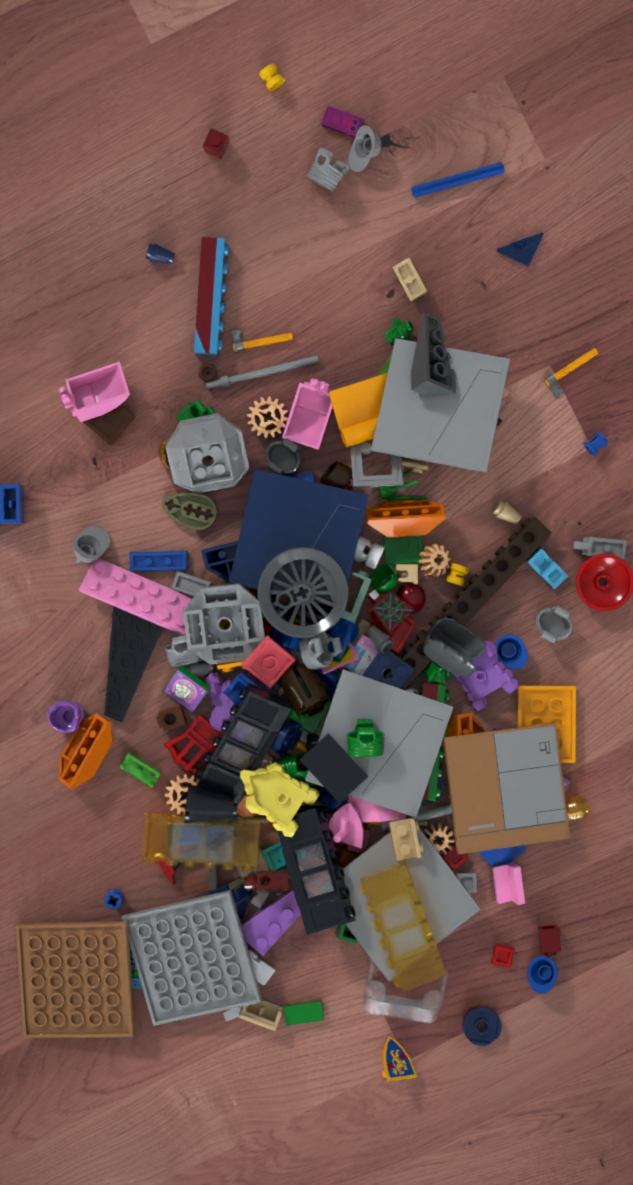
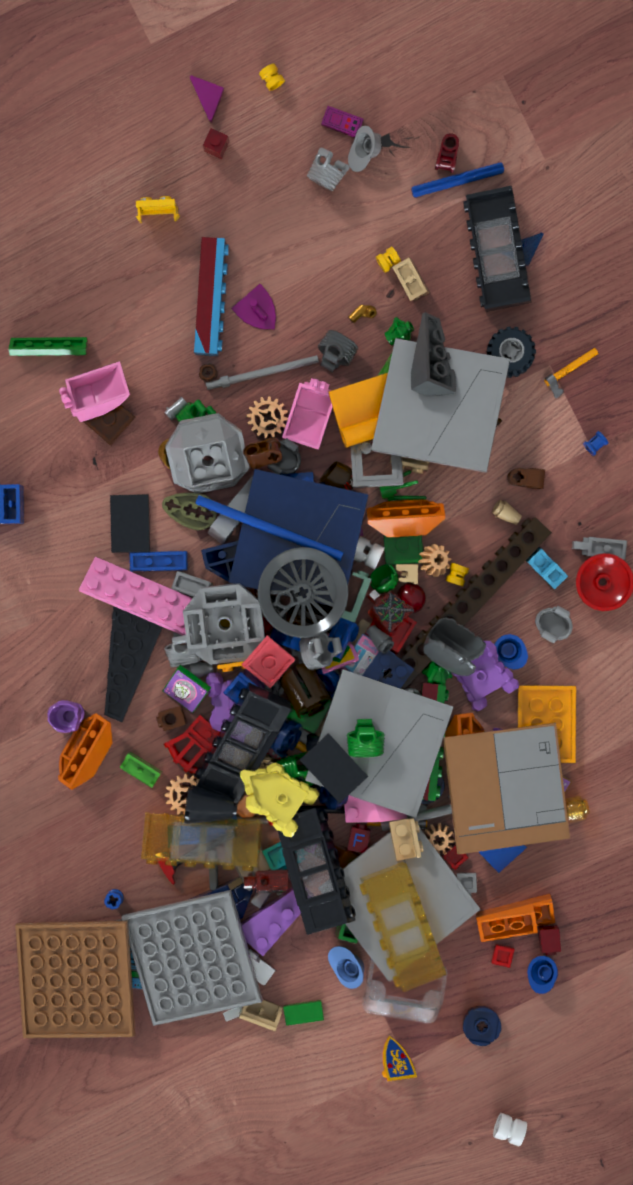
light grey piece [73,526,110,563] -> none
dark blue cone [146,243,175,264] -> none
light orange piece [230,330,293,352] -> none
bright pink shield [329,802,364,848] -> none
bright pink panel [492,862,525,905] -> none
none -> green plate [8,337,88,356]
none -> black tile [110,494,150,553]
none -> yellow piece [136,196,180,223]
none -> light grey pin [164,397,188,421]
none -> magenta tile [190,75,224,123]
none -> blue piece [195,495,344,561]
none -> light grey beam [208,476,253,545]
none -> magenta shield [231,284,276,330]
none -> reddish brown piece [243,437,282,469]
none -> dark grey piece [318,330,358,373]
none -> medium blue piece [328,946,365,989]
none -> pearl gold arm [348,305,377,323]
none -> yellow wheel [375,246,401,273]
none -> dark red piece [435,133,459,173]
none -> black window [463,185,532,312]
none -> orange slope [476,894,555,942]
none -> black wheel [486,326,536,378]
none -> white wheel [493,1113,527,1147]
none -> reddish brown piece [507,468,545,489]

